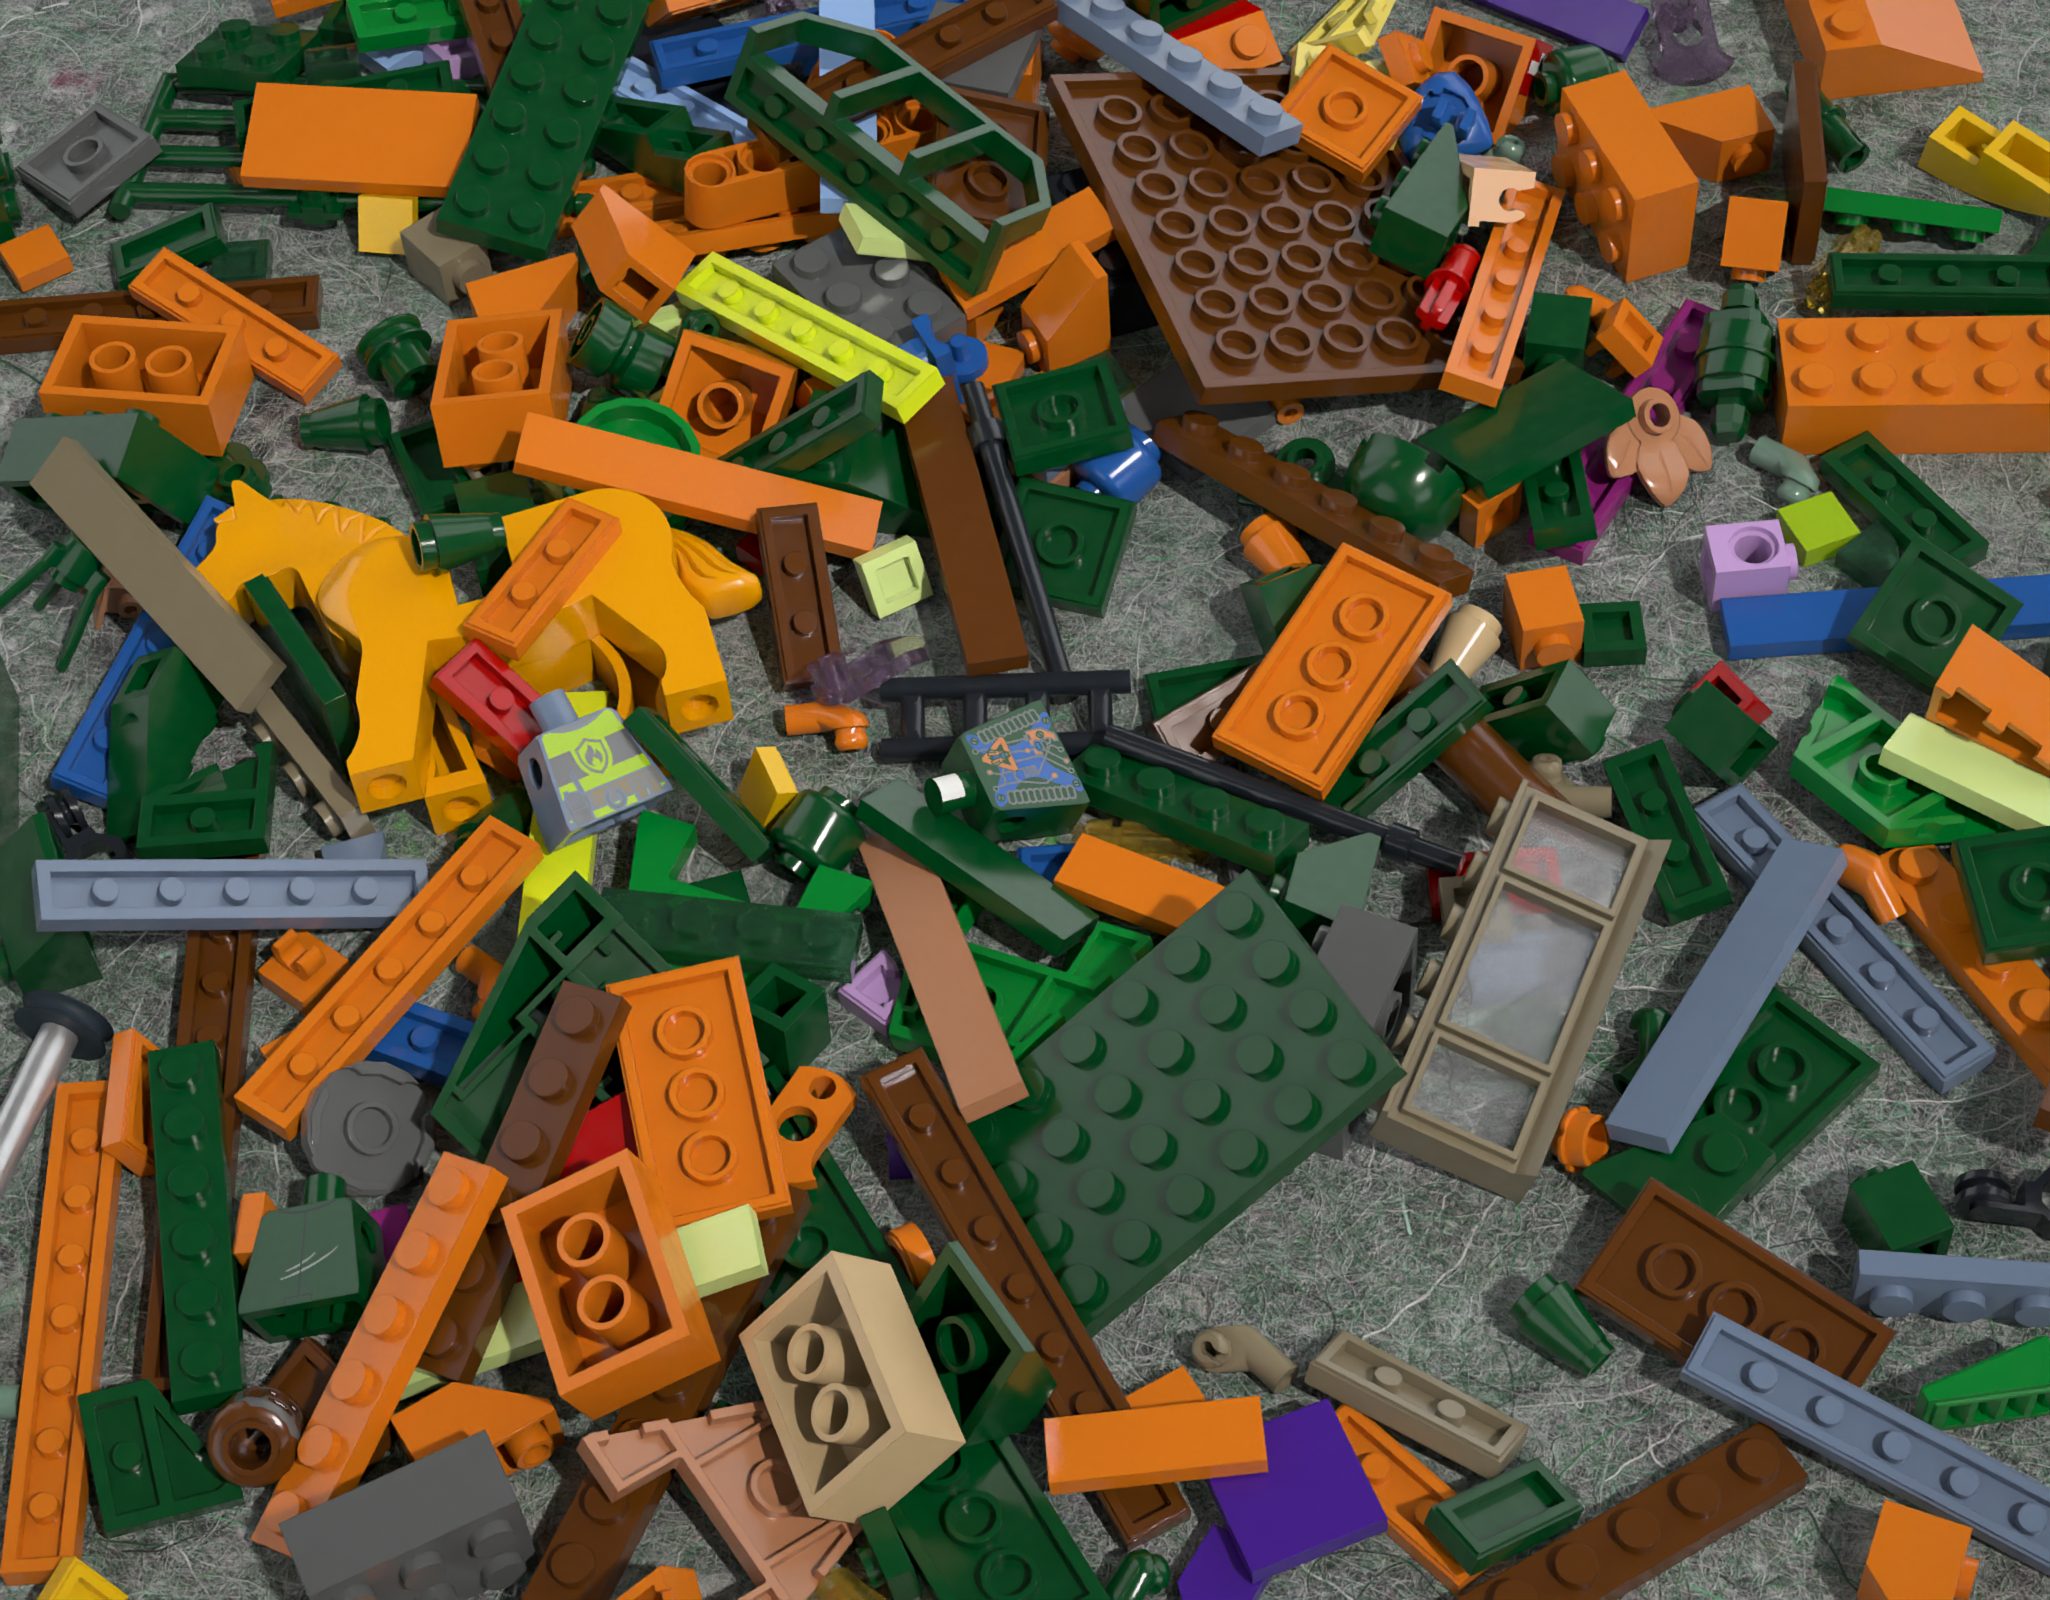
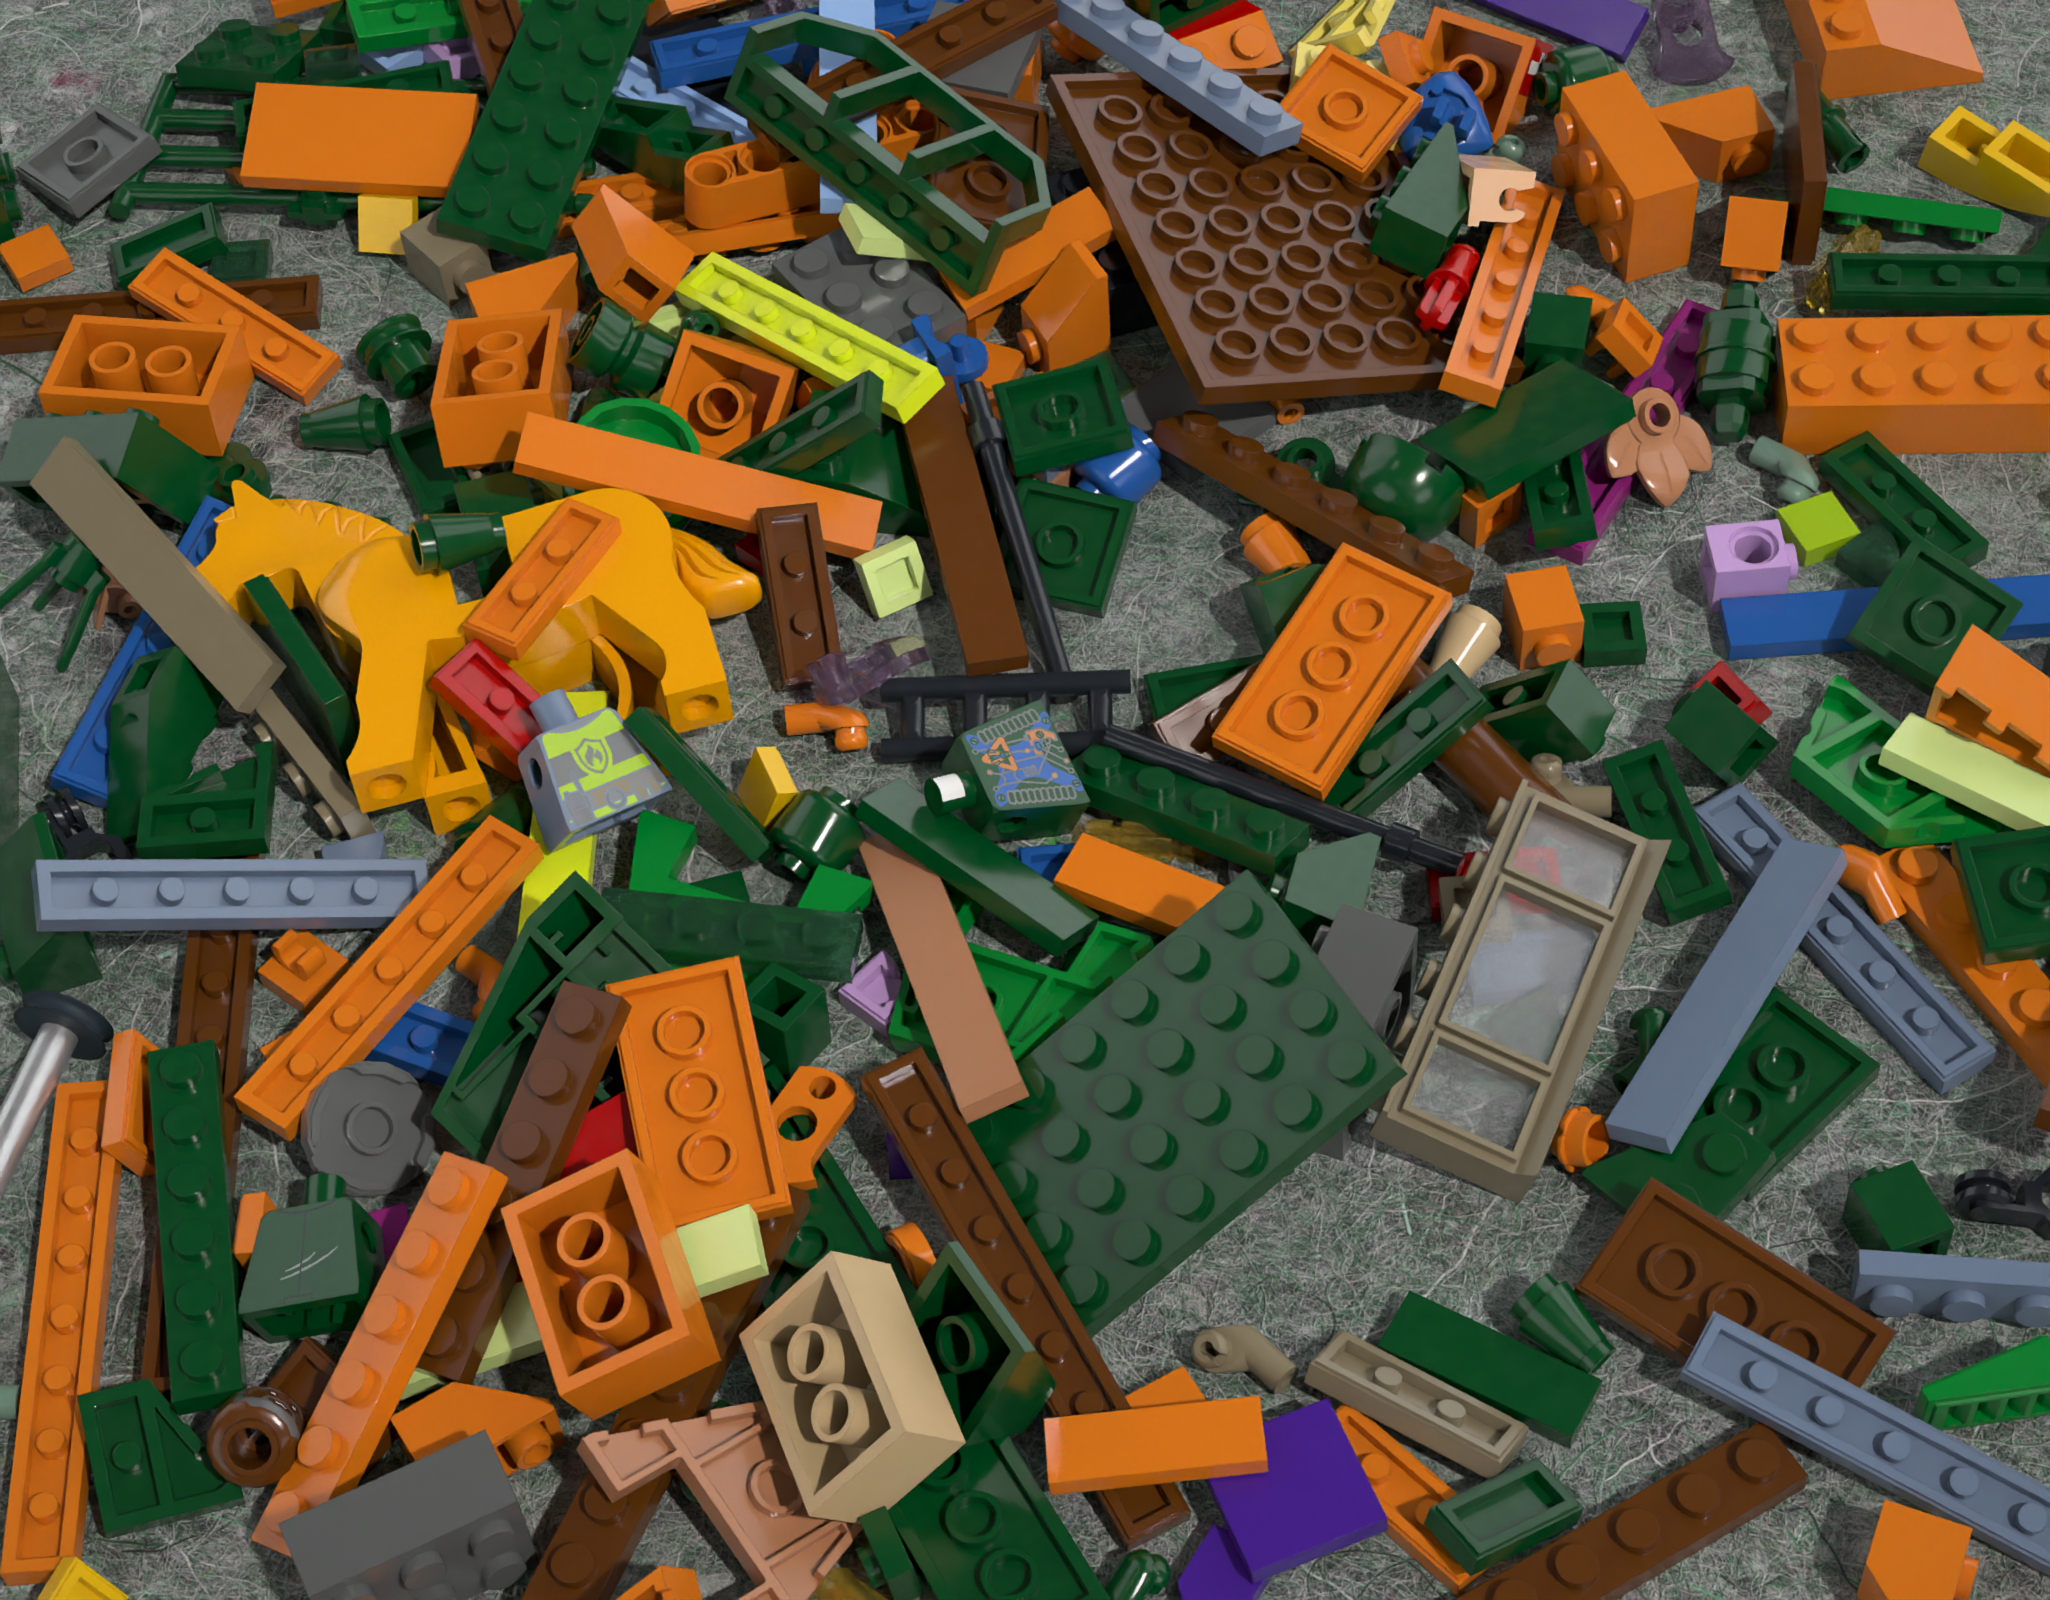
none -> dark green tile [1378,1291,1603,1448]

